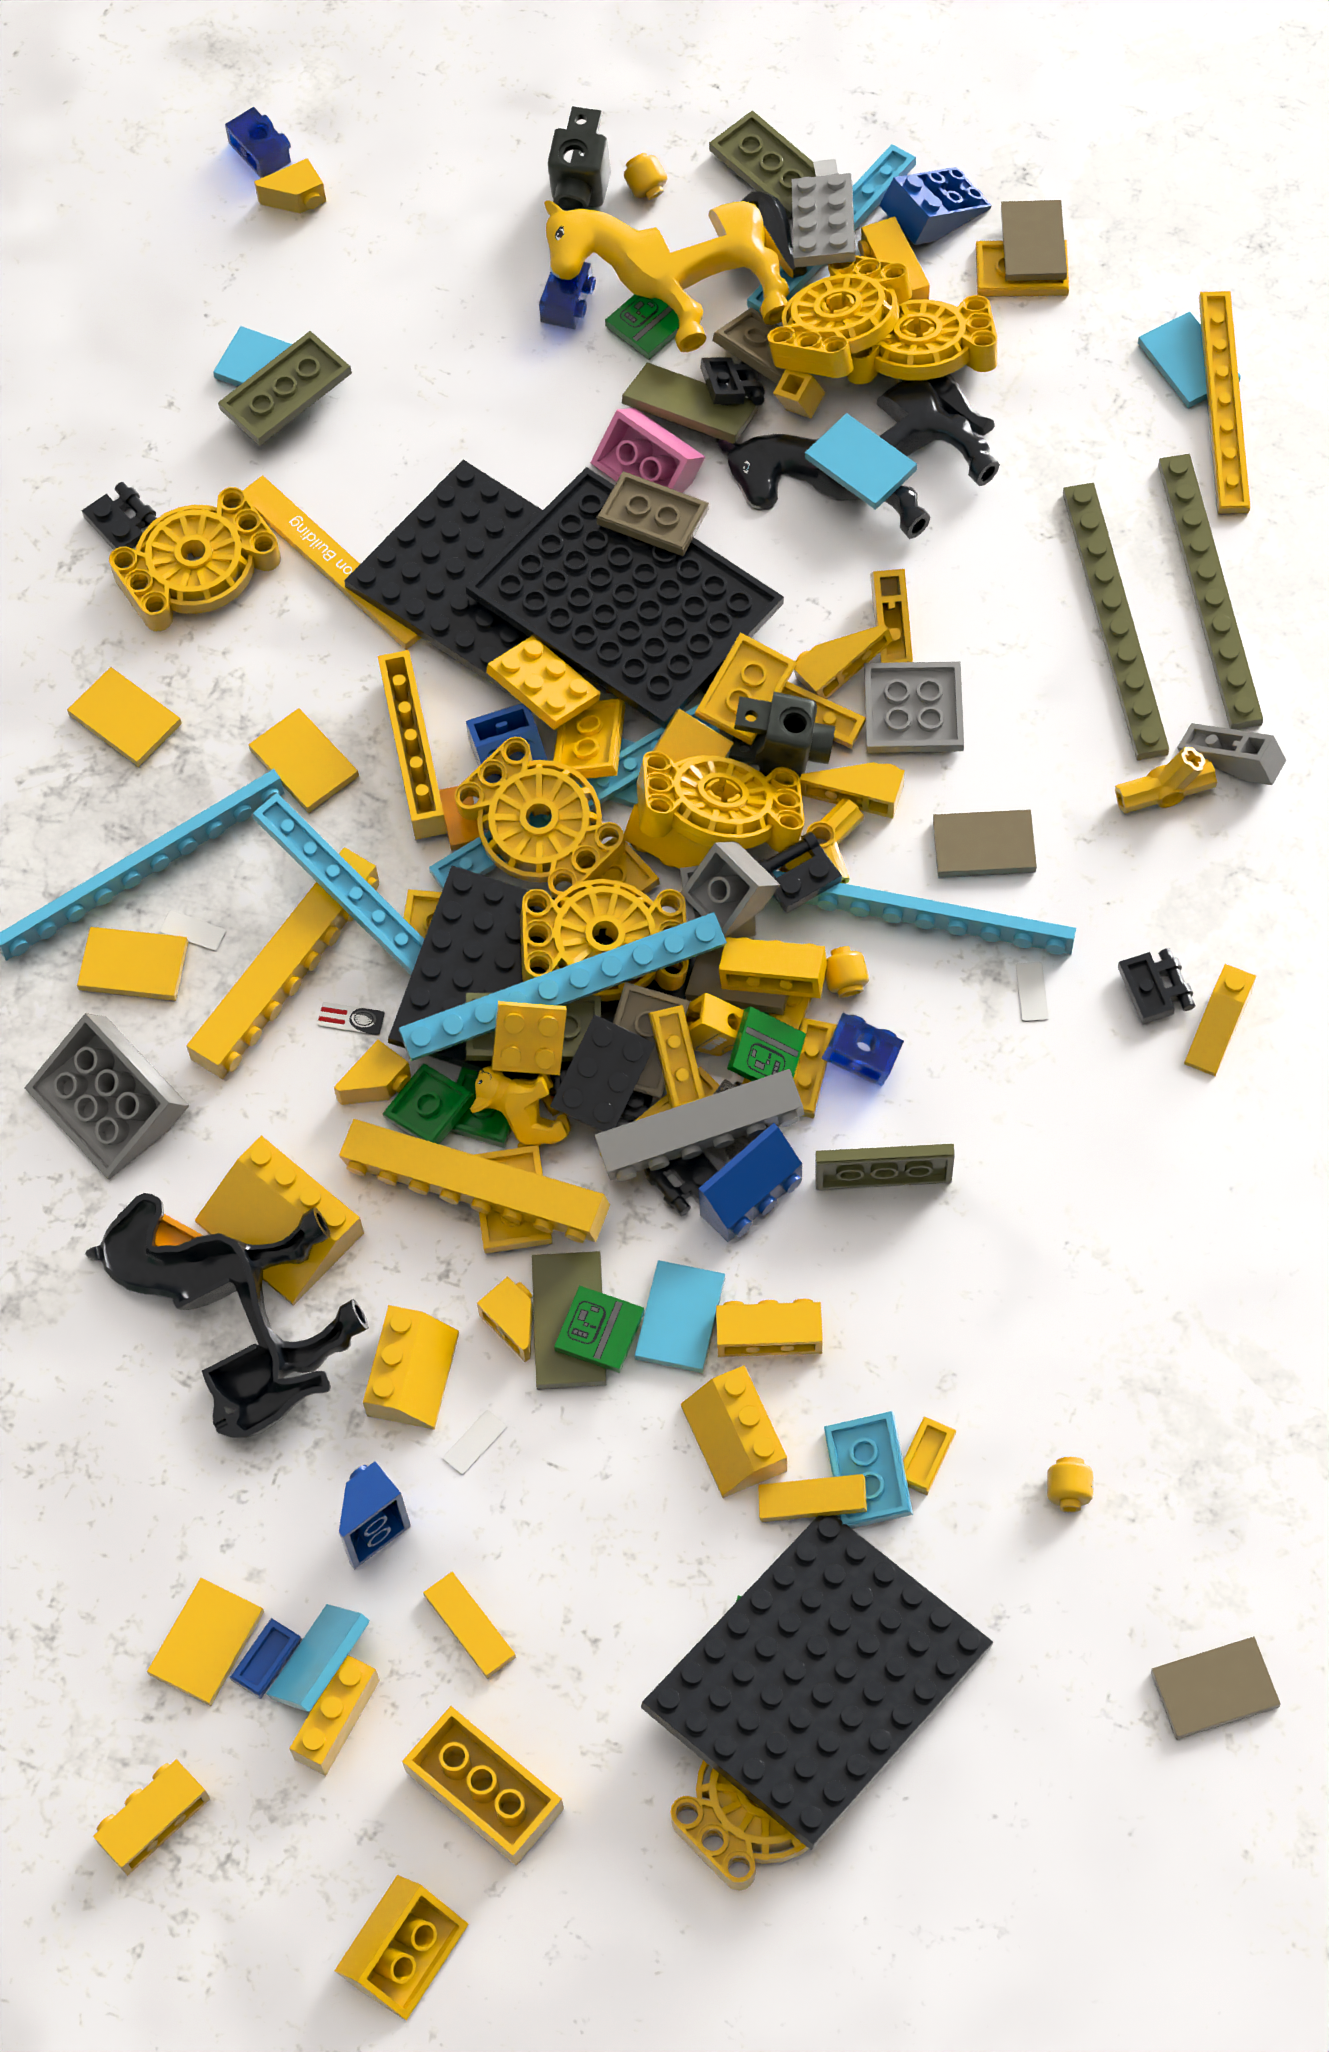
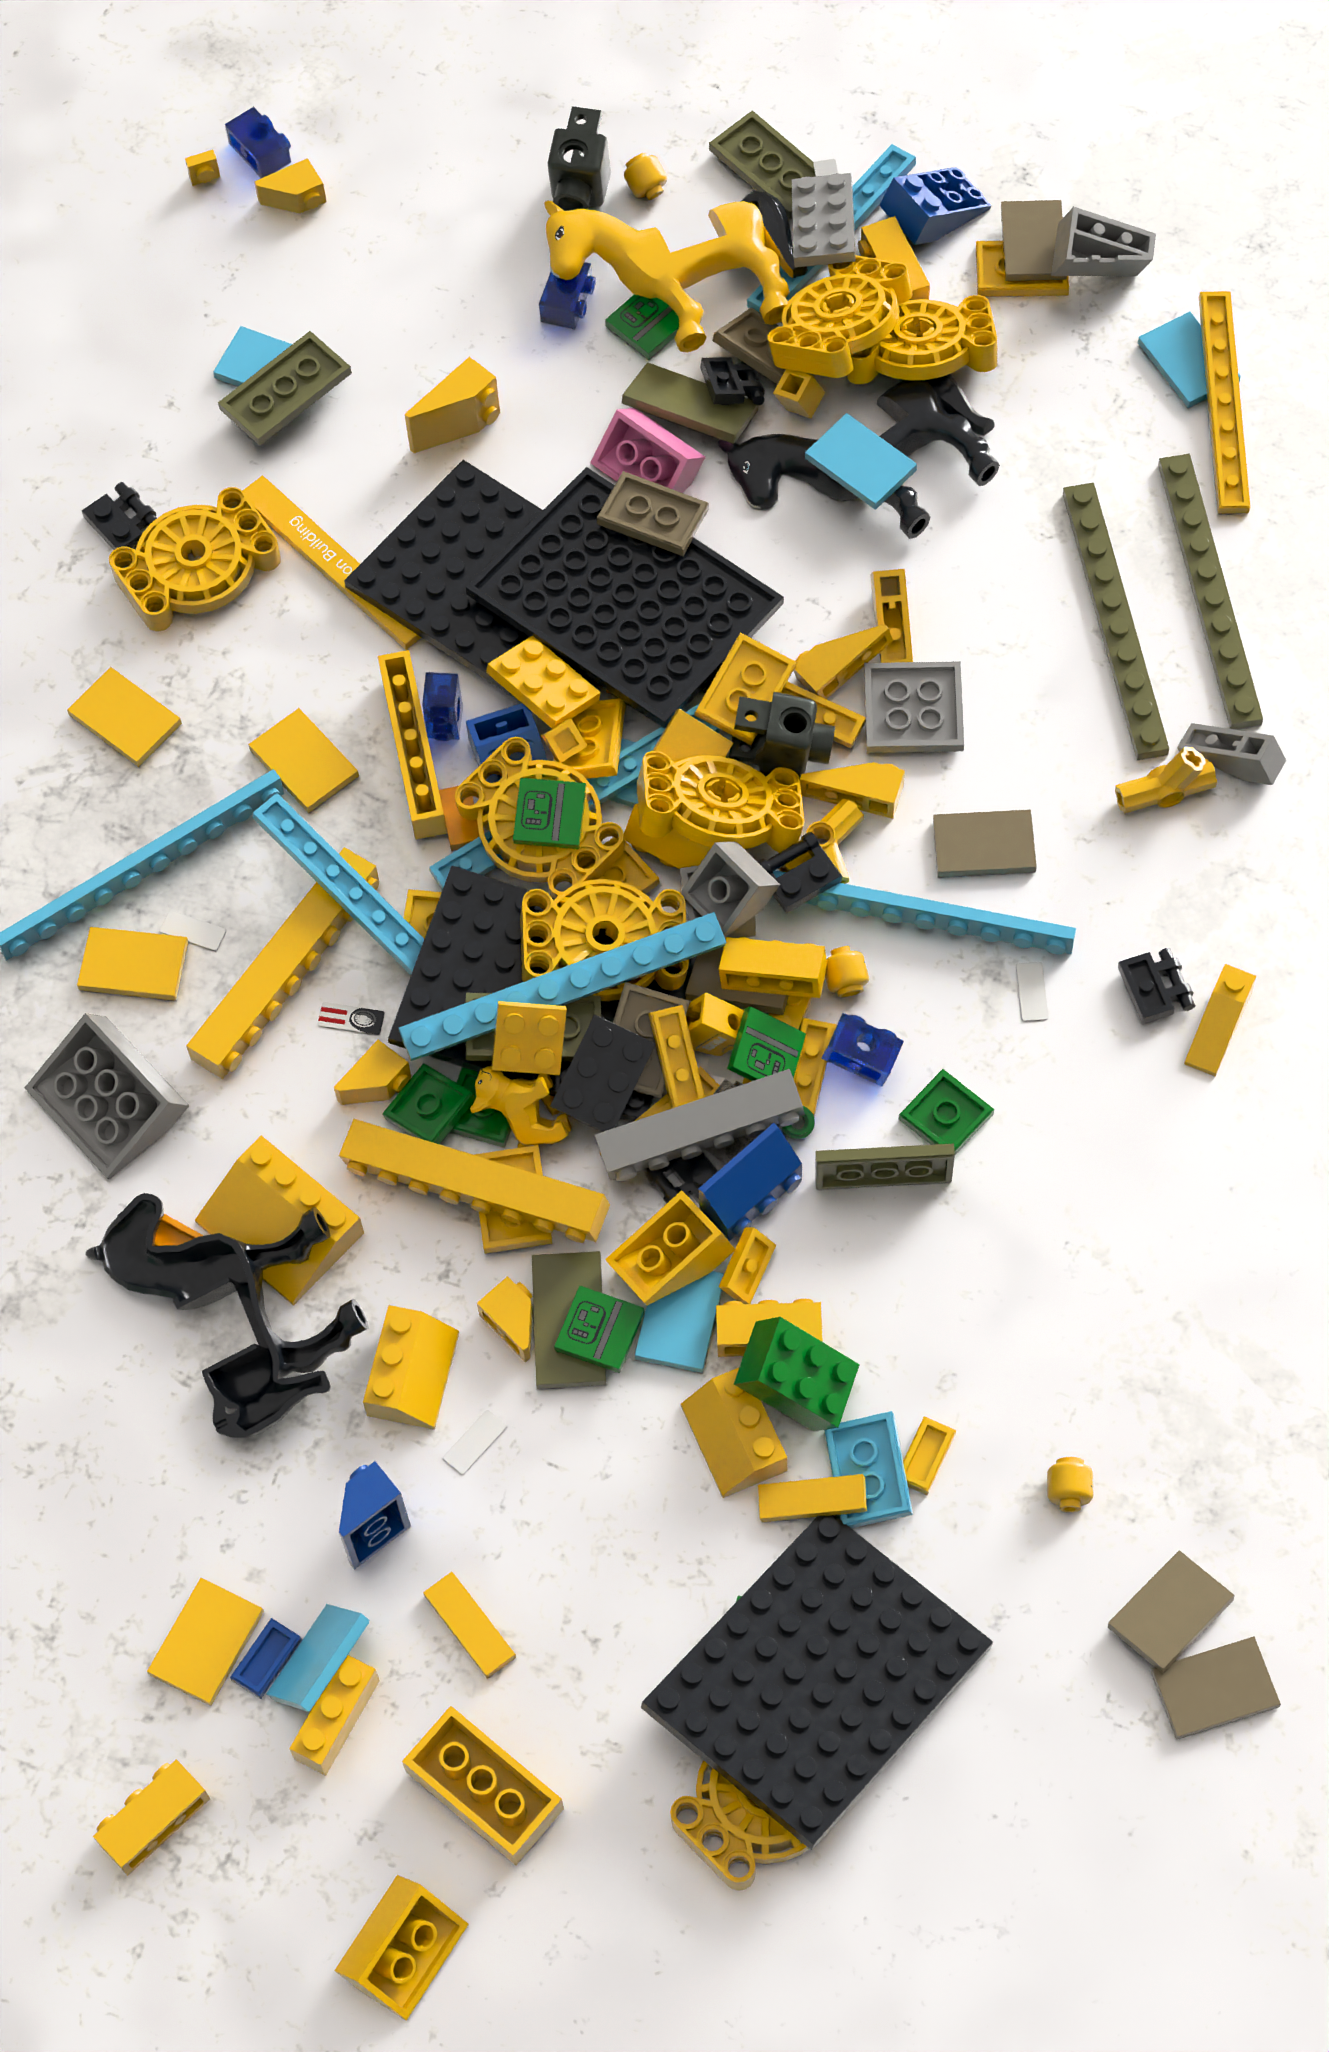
none -> yellow plate [185,150,220,186]
none -> yellow slope [404,357,500,453]
none -> clear blue brick [422,672,463,741]
none -> green tile [513,778,586,849]
none -> yellow plate [542,718,587,763]
none -> yellow slope [605,1190,736,1306]
none -> yellow plate [718,1227,776,1304]
none -> green brick [734,1317,860,1431]
none -> green plate [782,1106,815,1139]
none -> green tile [899,1069,995,1155]
none -> light grey wedge [1051,206,1156,276]
none -> dark tan tile [1108,1550,1235,1674]

